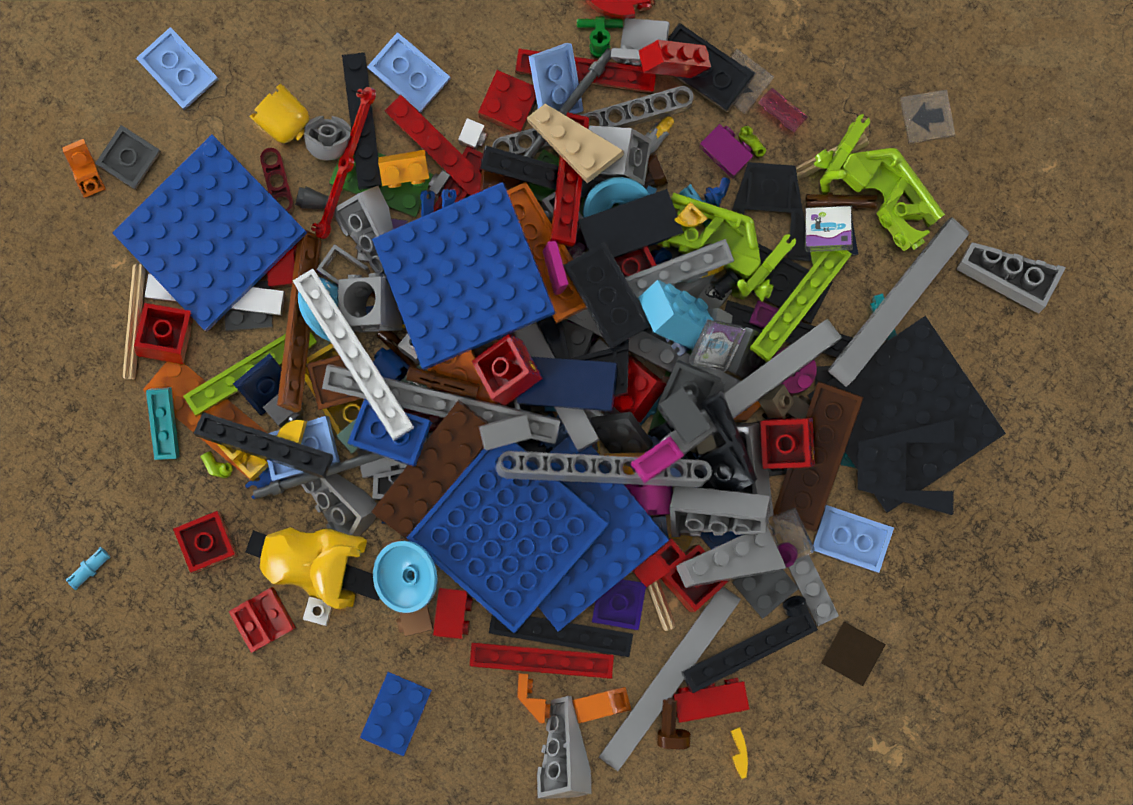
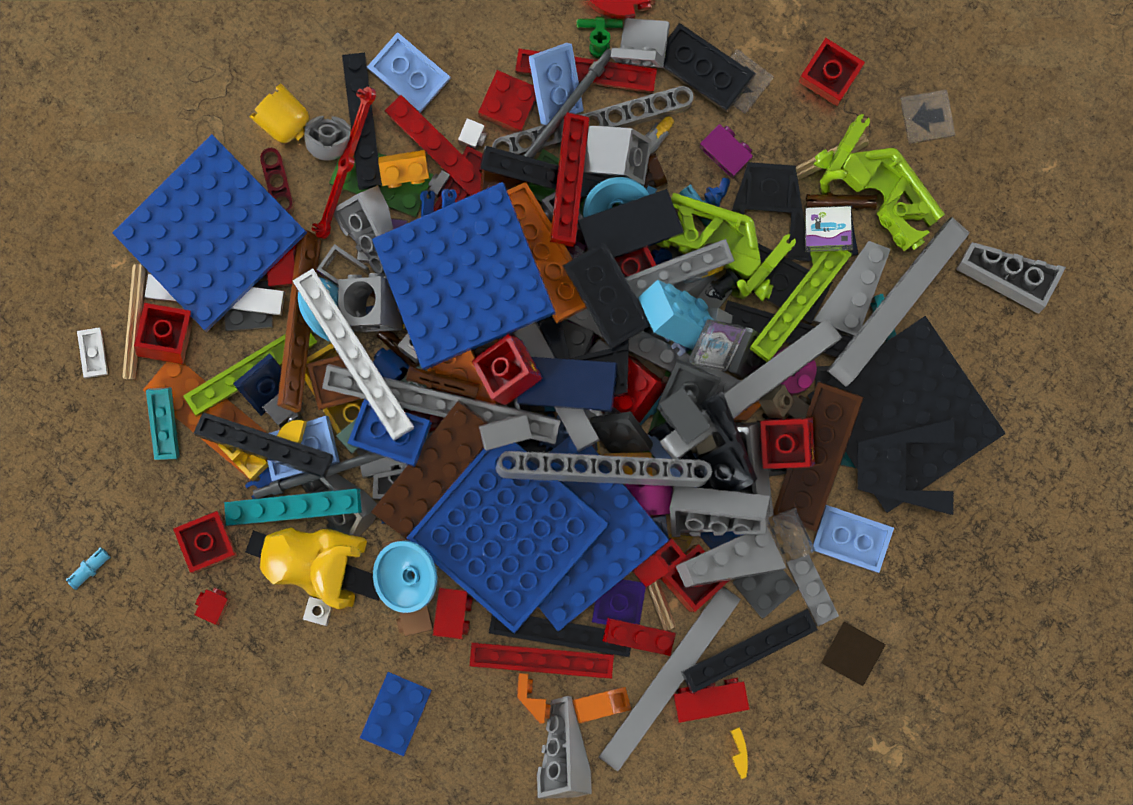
orange slope [62,139,106,198] -> none
dark grey plate [95,125,161,190] -> none
light blue plate [136,27,218,110] -> none
lime arm [200,451,233,478] -> none
red slope [229,587,296,653] -> none
dark grey cone [295,186,329,210] -> none
tan wing [527,104,624,183] -> none
dark pink tile [542,241,568,295] -> none
dark pink tile [631,436,684,484] -> none
red brick [638,40,711,78] -> none
reddish brown piece [657,698,691,750] -> none
yellow tile [675,202,708,227] -> none
lime arm [739,126,766,157] -> none
magenta tile [749,301,779,329] -> none
clear pink plate [758,88,808,132] -> none
magenta tile [777,543,798,568] -> none
black tile [783,596,808,617] -> none
none -> white plate [77,328,108,378]
none -> red brick [194,587,231,625]
none -> teal plate [224,489,362,526]
none -> red plate [603,618,676,656]
none -> red brick [798,38,865,107]
none -> light grey wedge [811,241,891,337]

